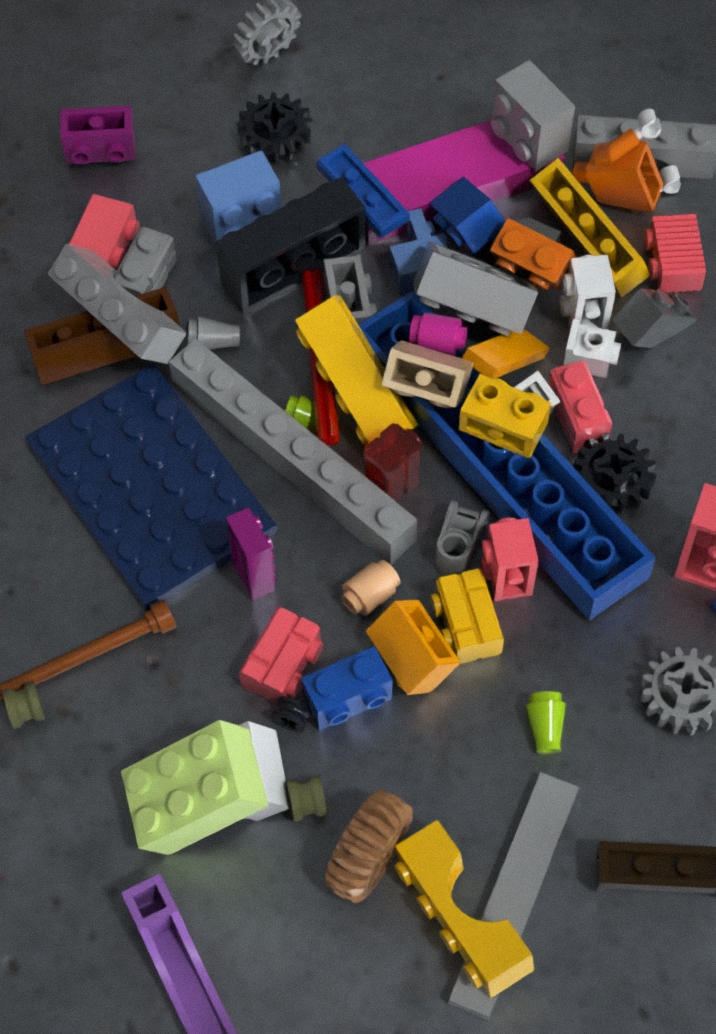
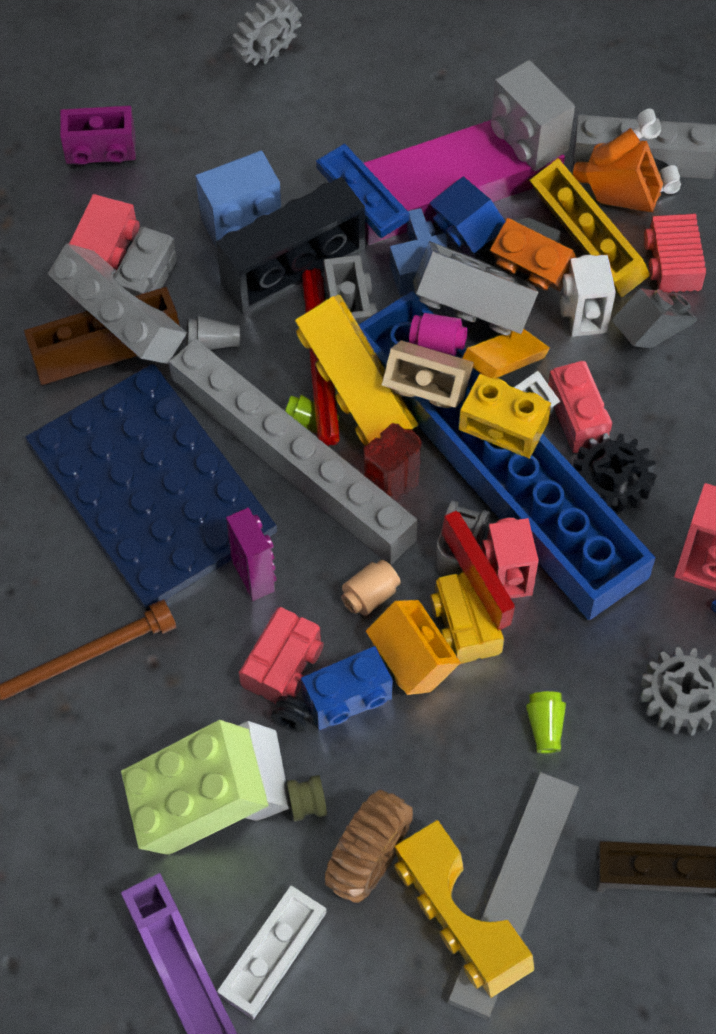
olive wheel [2,681,45,729] -> none
black gear [237,92,313,162] -> none
white brick [563,319,621,378] -> none
none -> white plate [217,886,327,1020]
none -> red tile [442,510,515,631]

